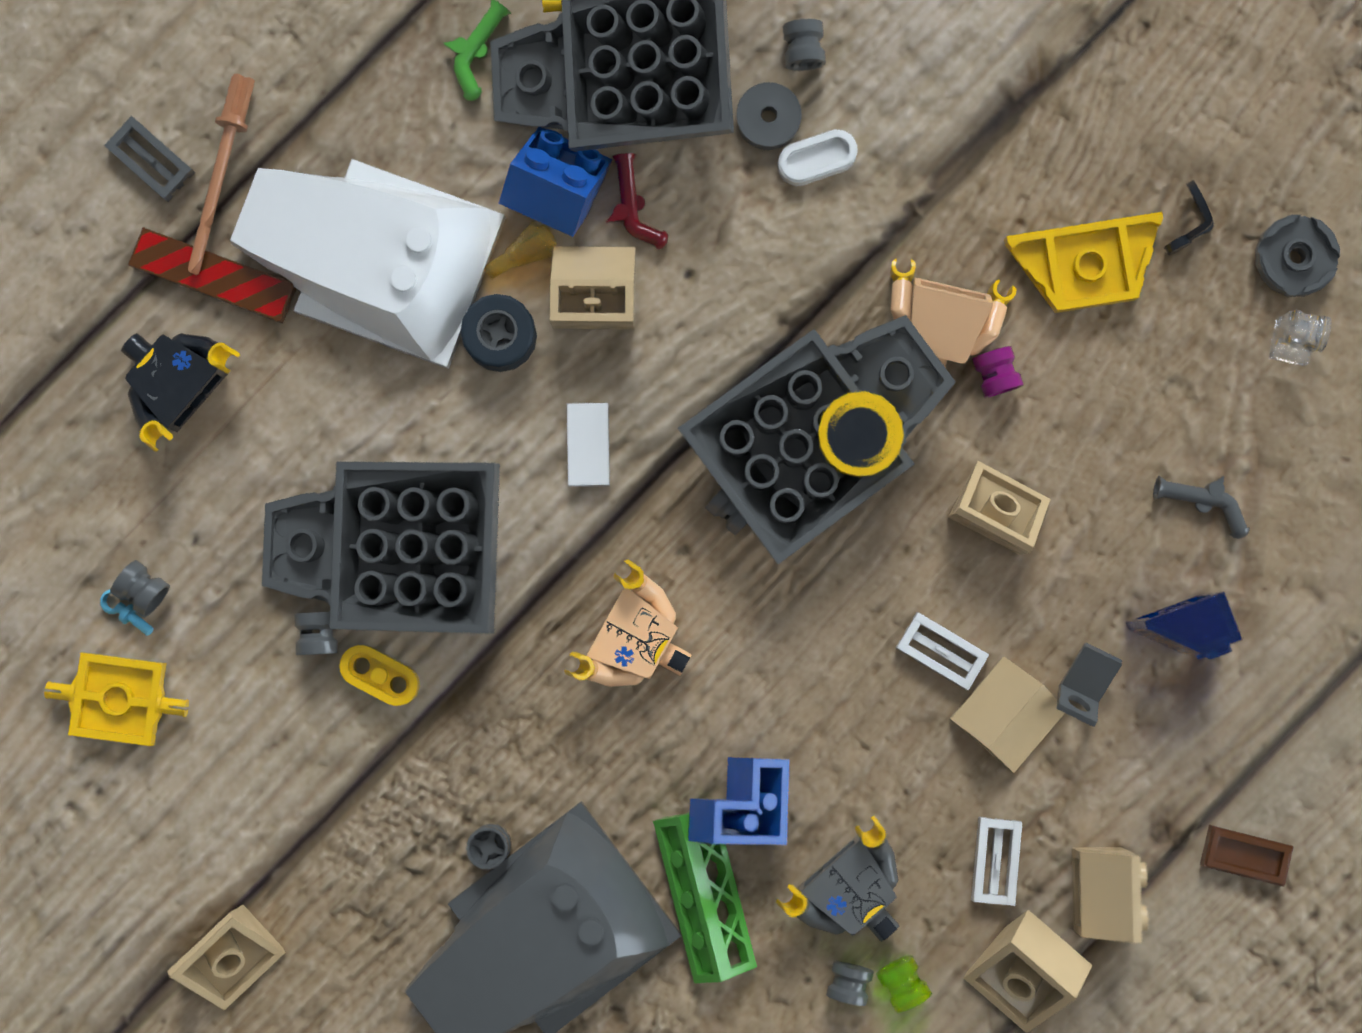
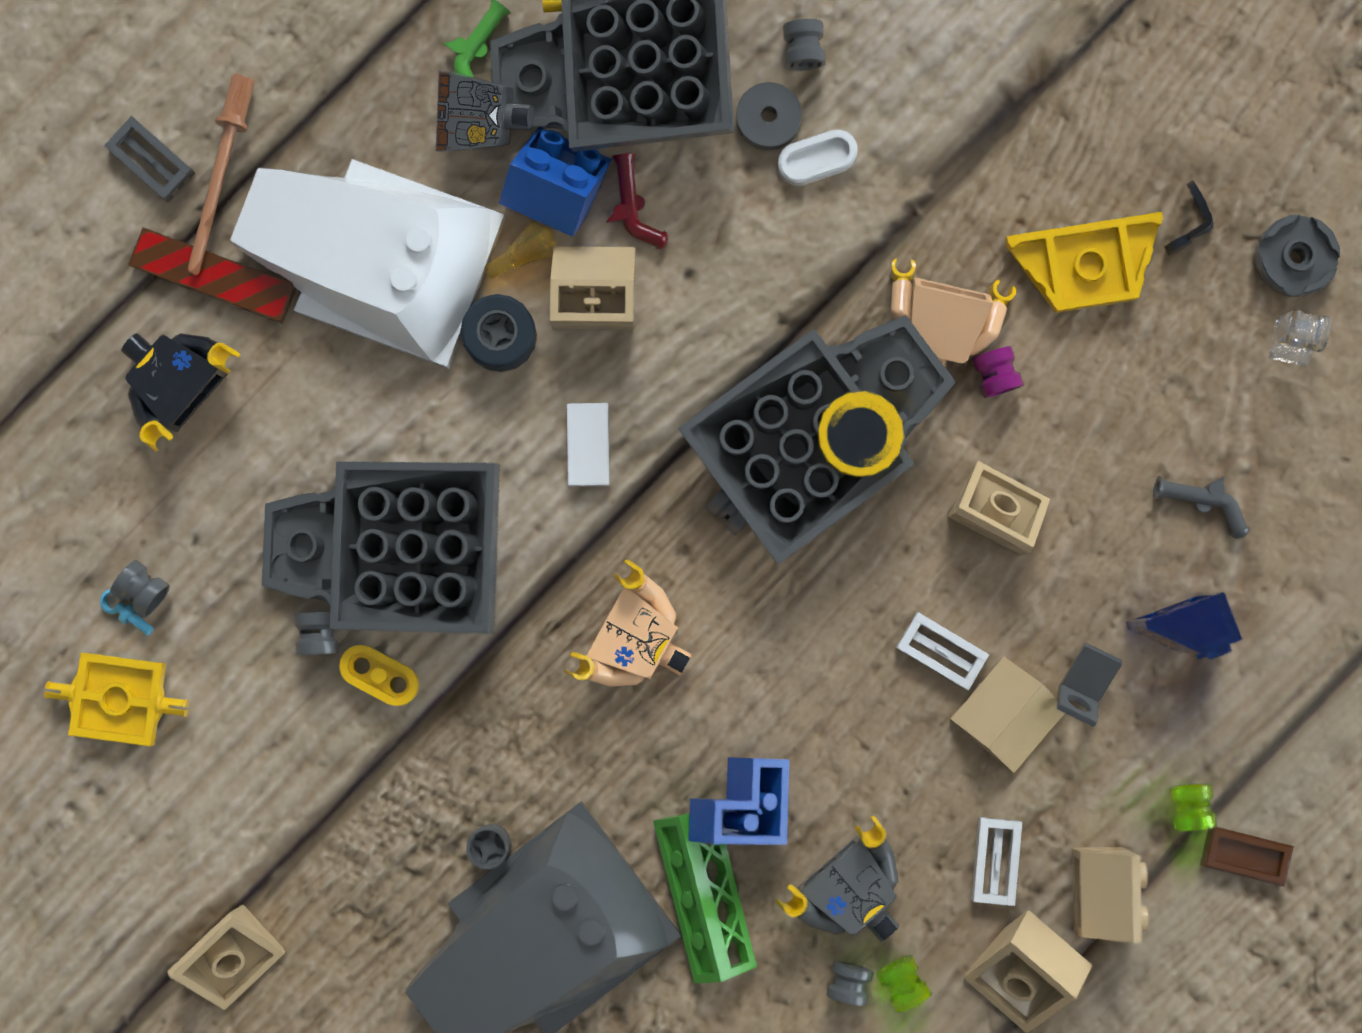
none -> torso [436,71,534,152]
none -> clear neon green wheel [1169,784,1217,831]

